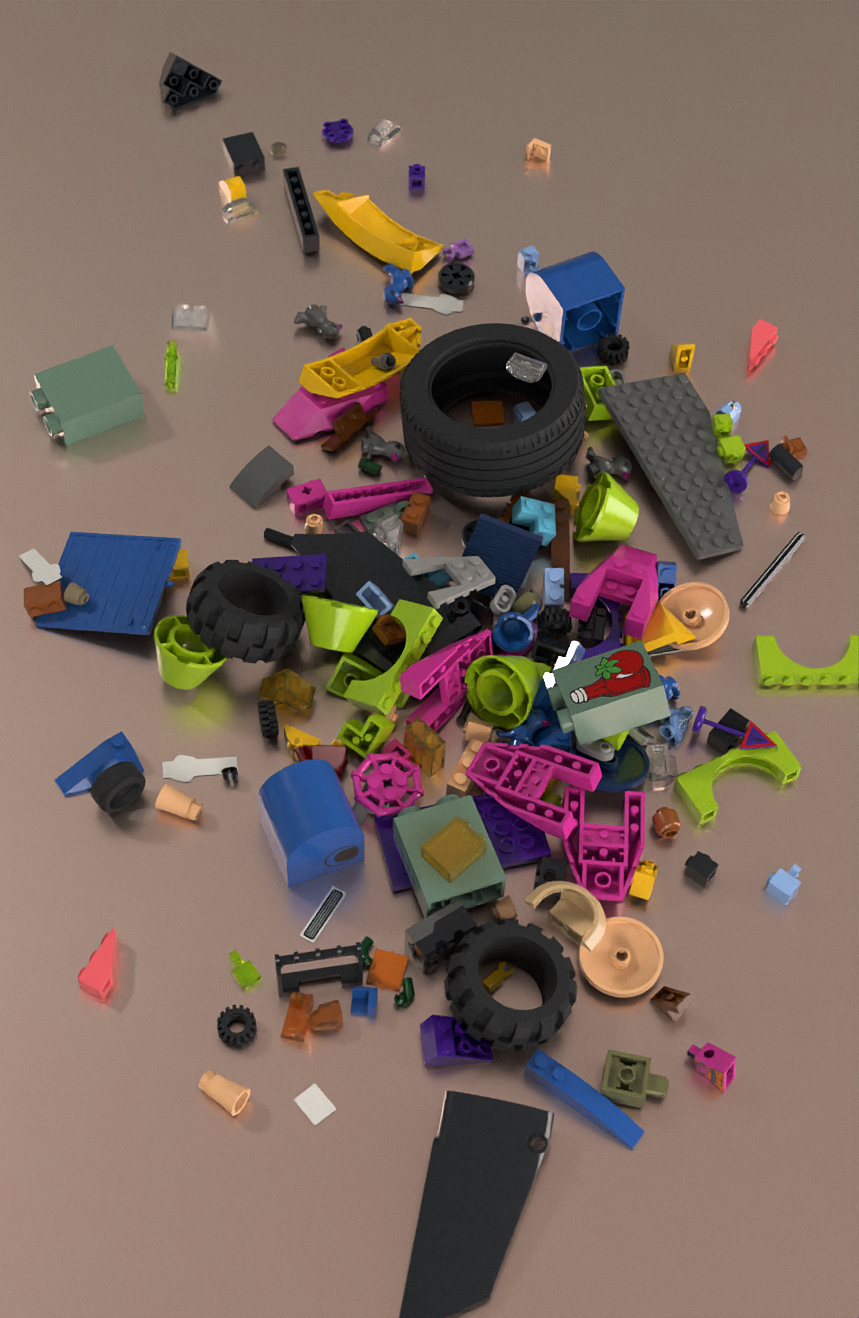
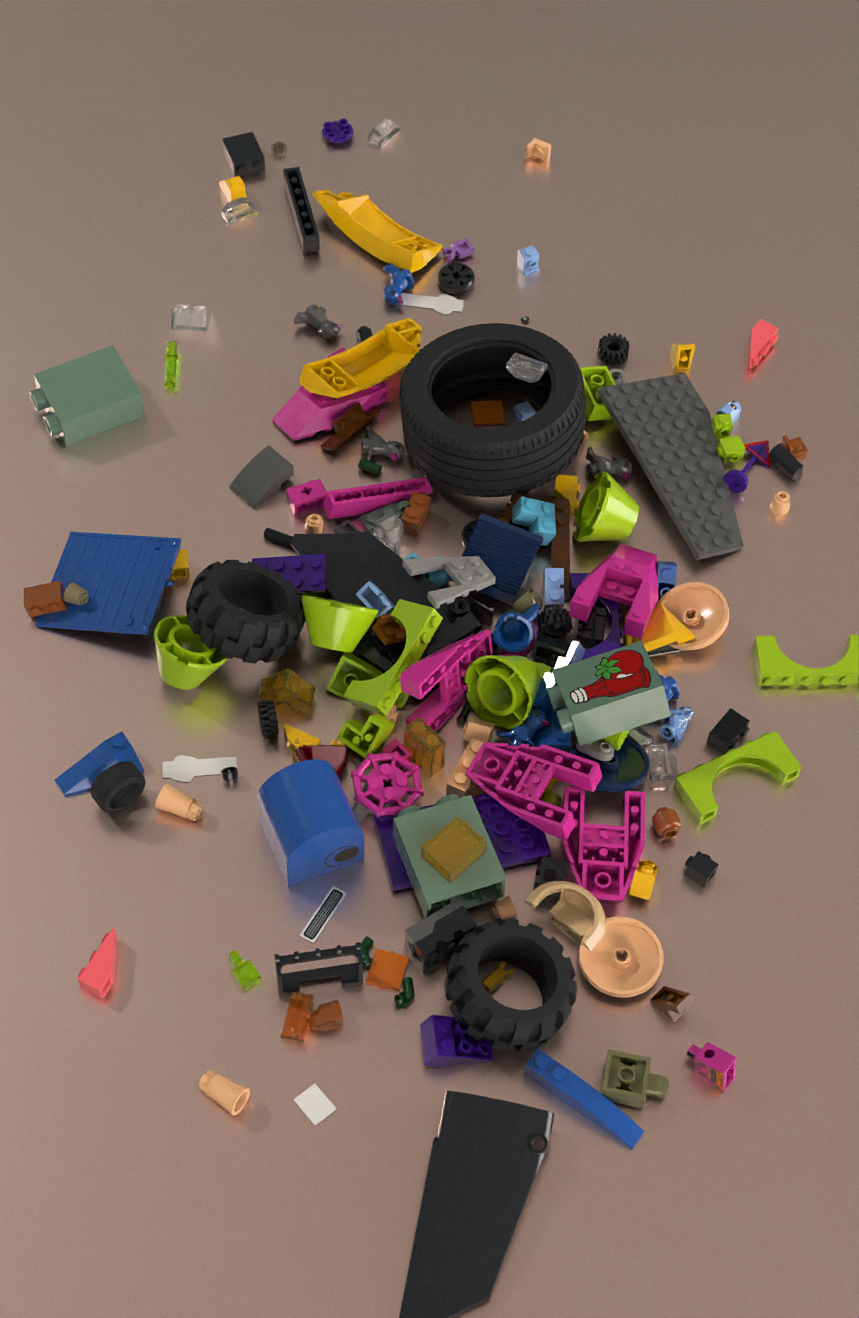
white sticker [19,549,62,585] -> none
black brick [159,52,222,109] -> none
black tyre [217,1005,257,1048] -> none
blue panel [351,986,378,1016] -> none
dark grey cone [371,353,396,371] -> none
dark purple brick [409,164,425,189] -> none
light grey plate [490,585,516,616] -> none
blue brick [525,251,625,353] -> none
dark purple piece [692,706,777,750] -> none
axle [740,532,805,608] -> none
light blue brick [766,864,801,905] -> none

